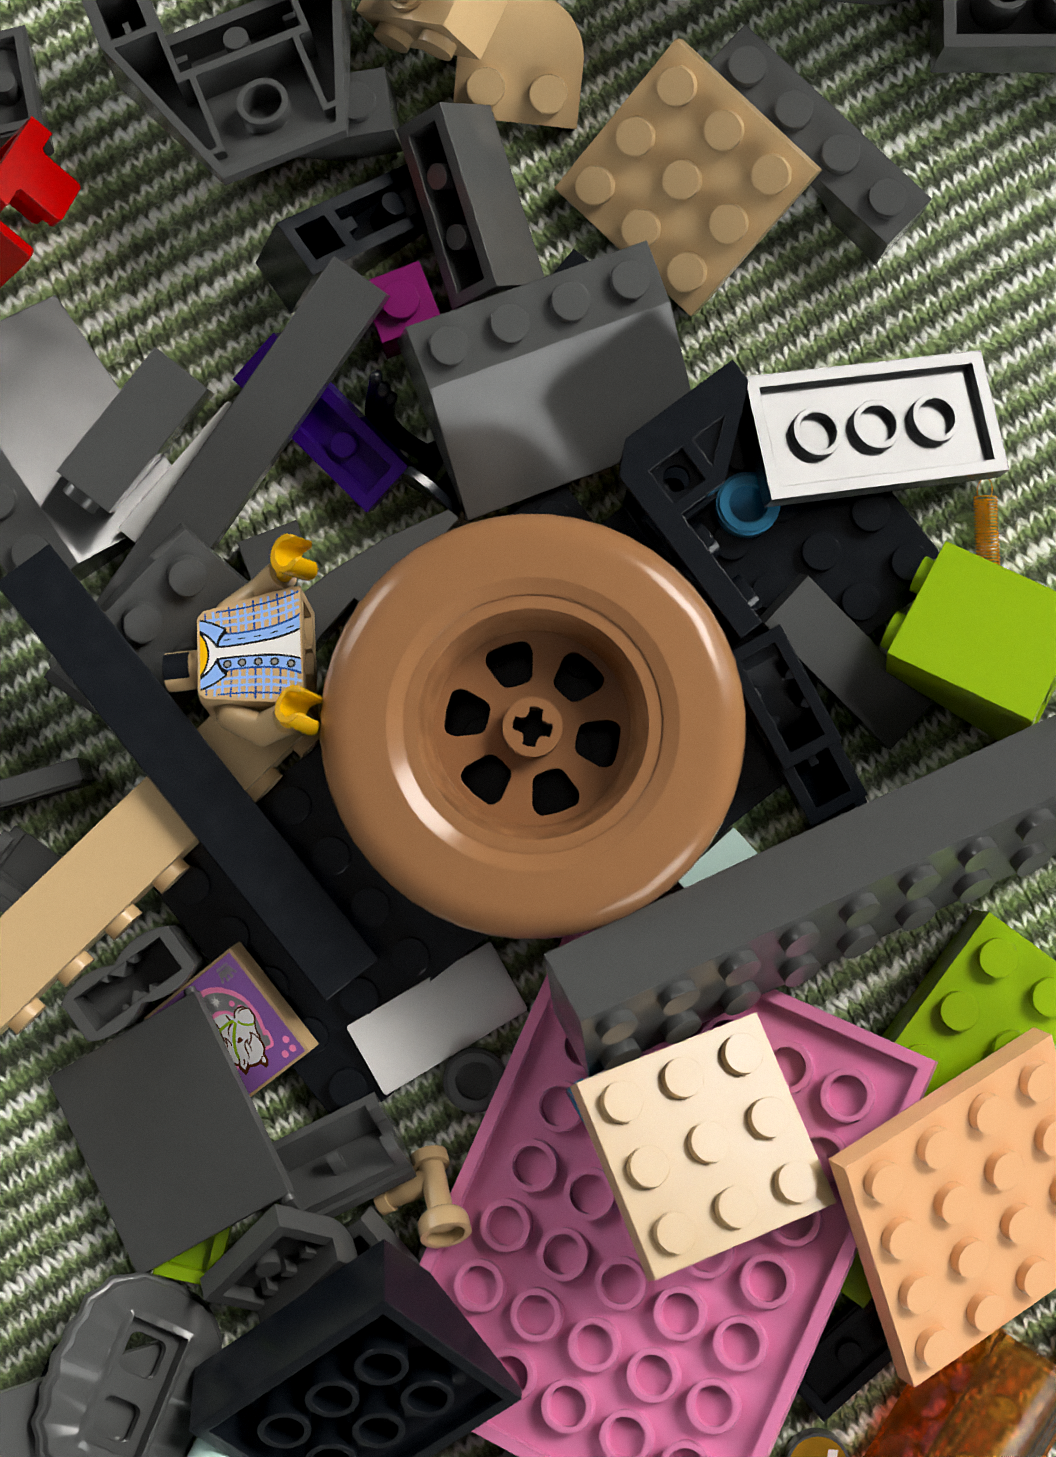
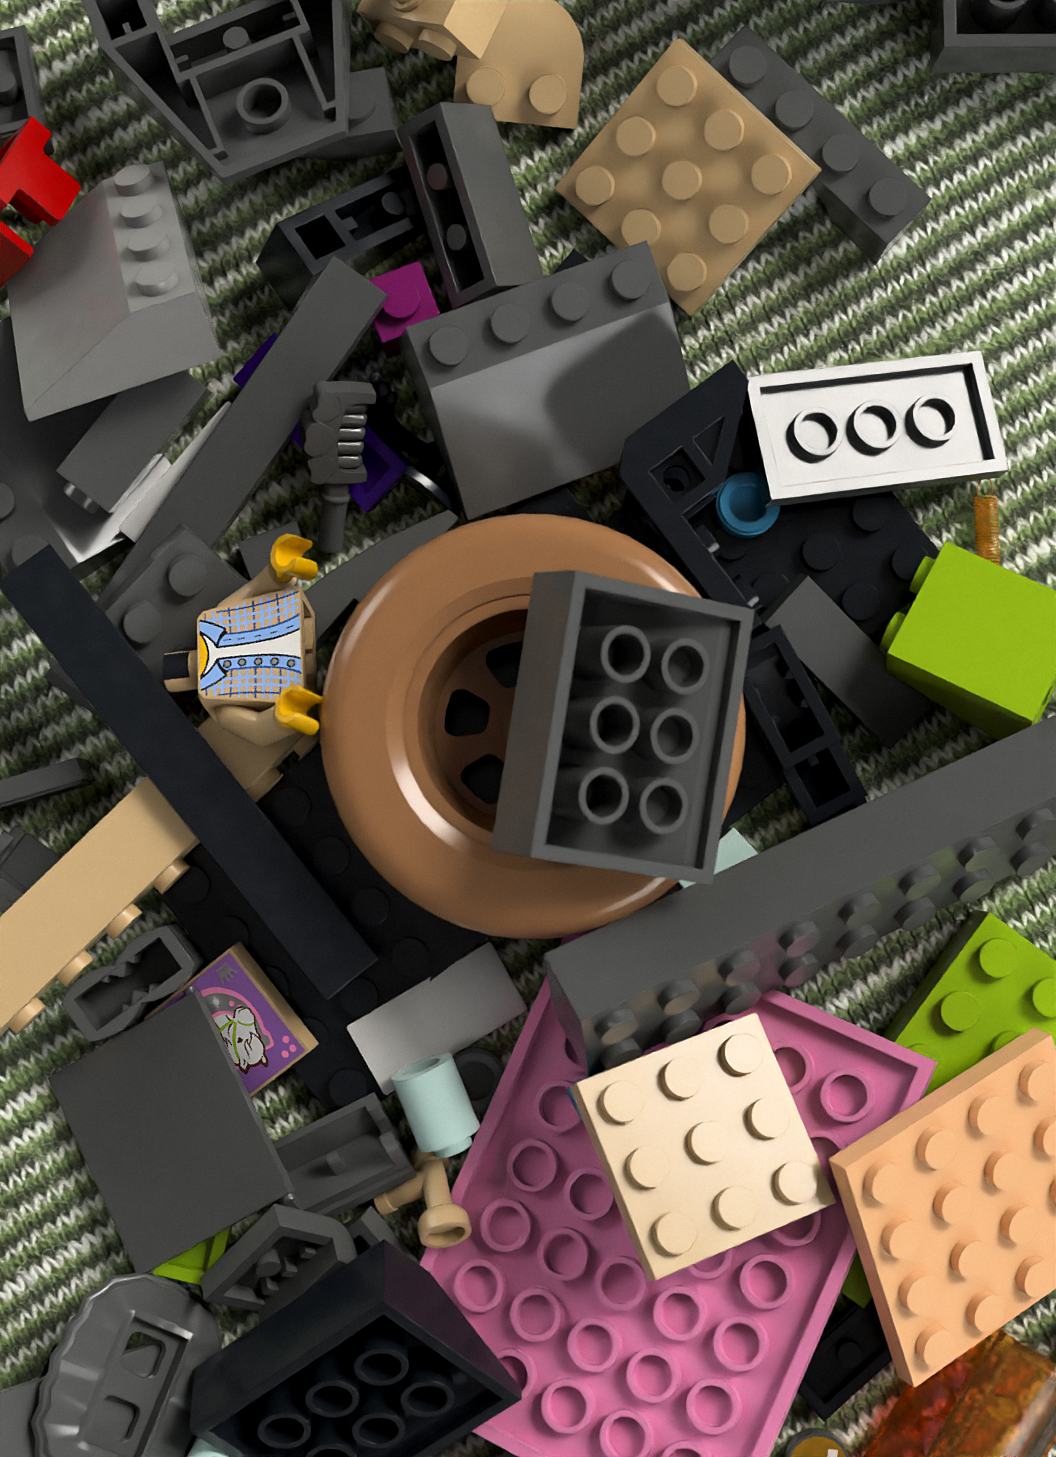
none -> light grey slope [6,160,222,422]
none -> dark grey piece [298,380,376,553]
none -> light aqua brick [391,1053,480,1158]
none -> dark grey slope [491,570,754,885]

